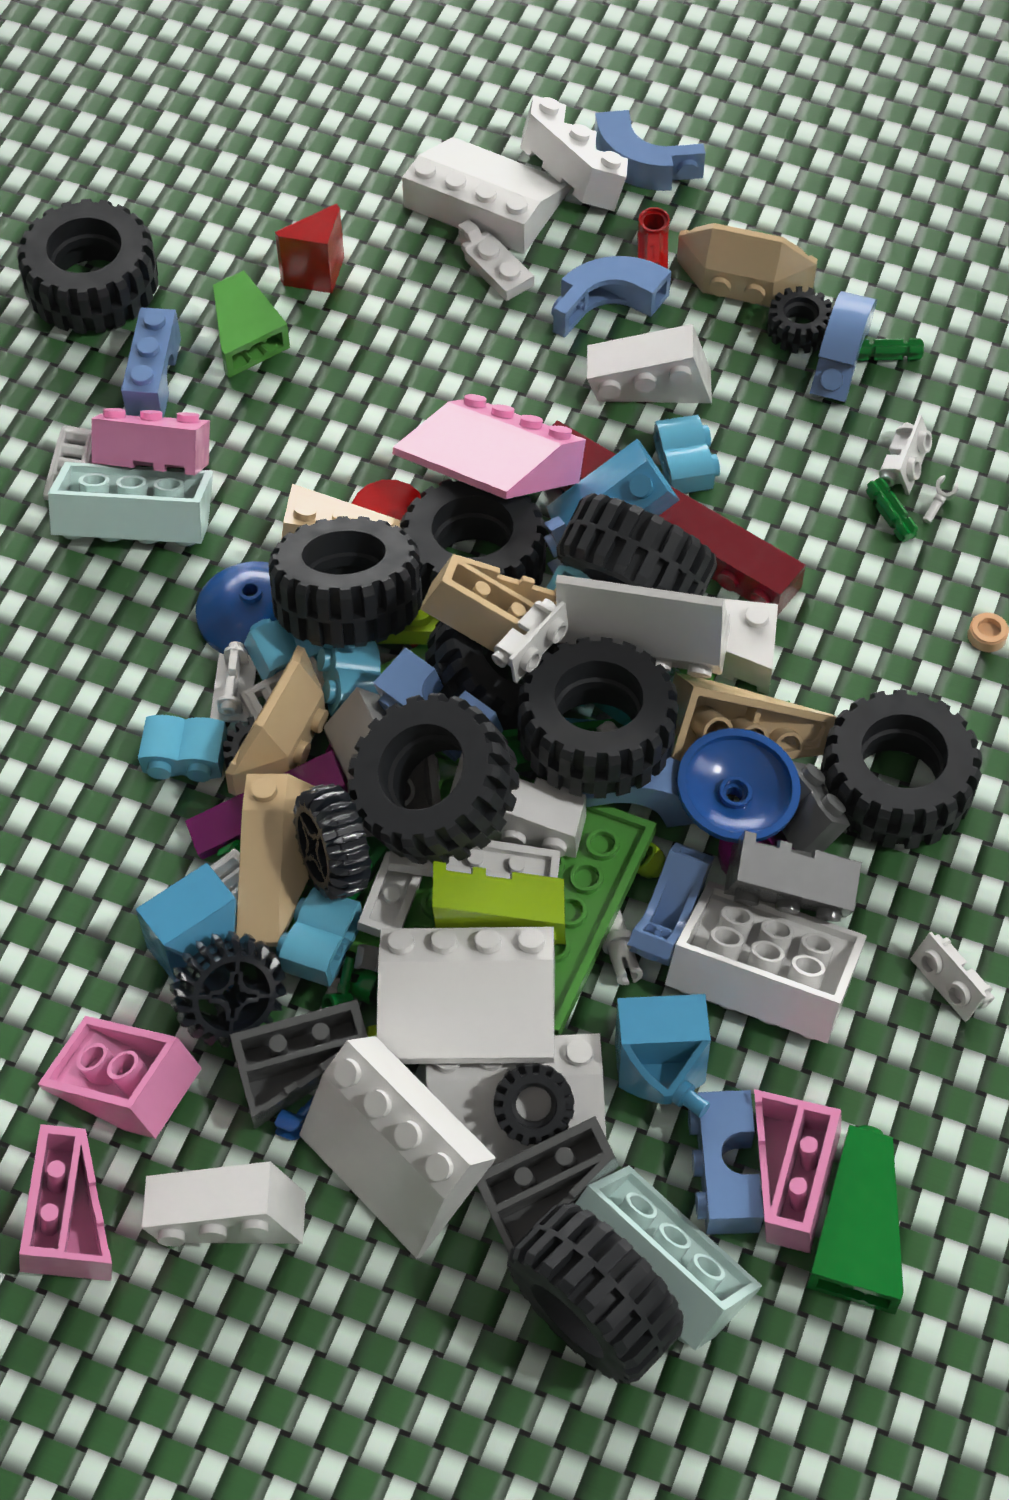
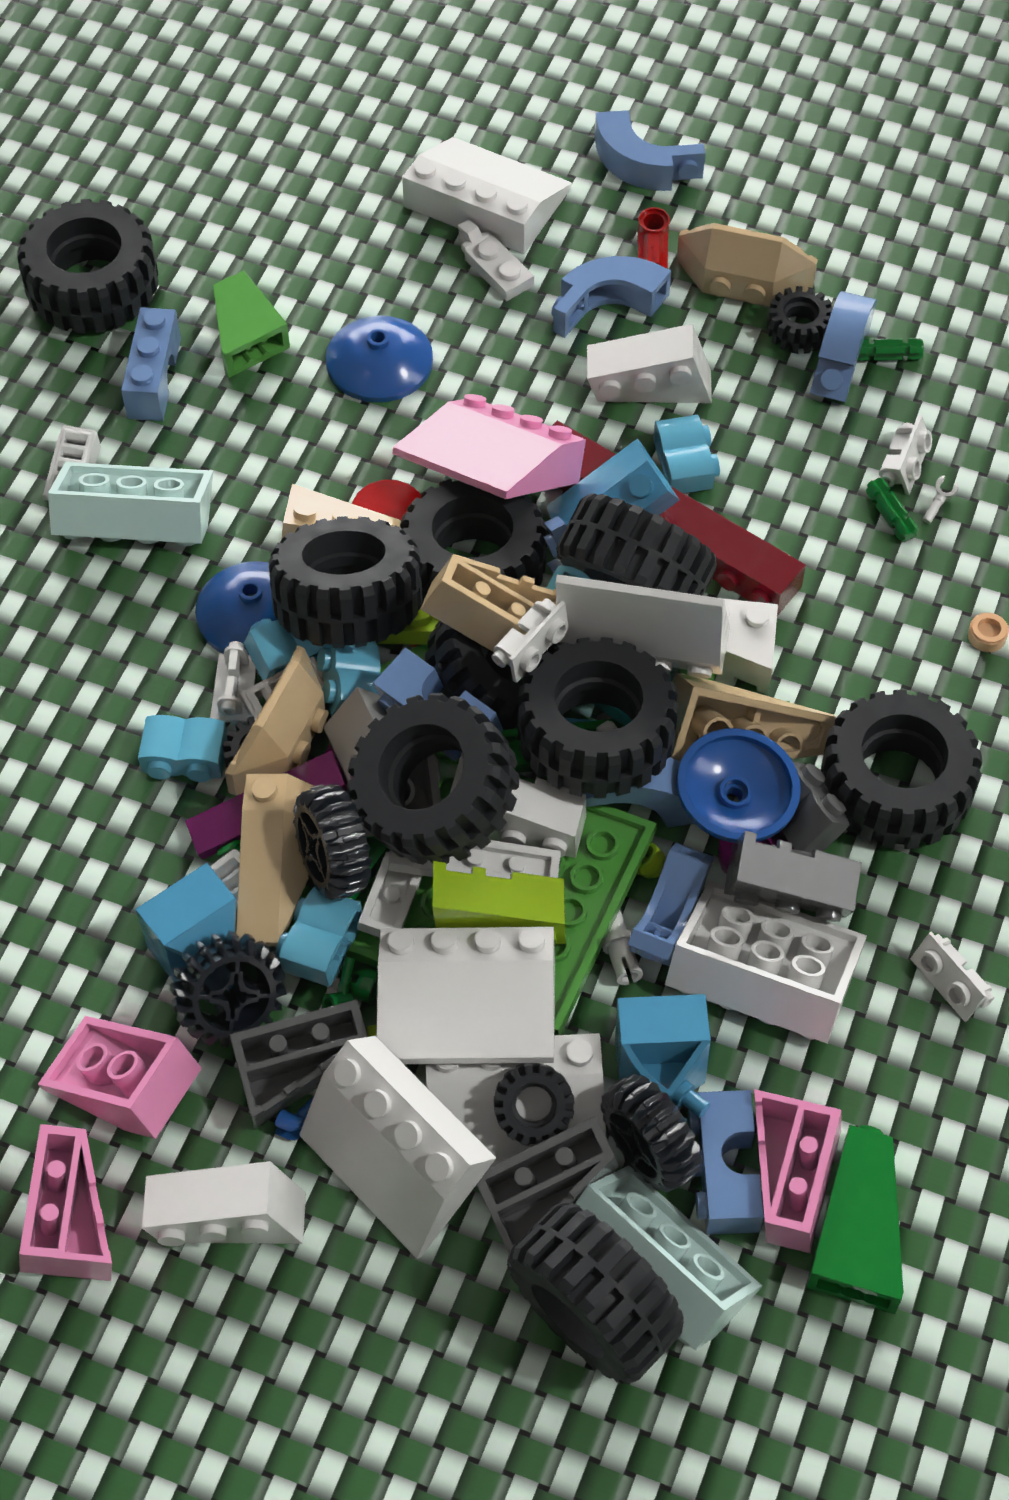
bright pink wedge [92,408,210,475] -> none
red slope [275,204,344,293] -> none
light grey hand [353,944,379,972] -> none
white brick [521,96,628,211] -> none
none -> blue dish [326,316,433,403]
none -> black gear [600,1074,702,1193]

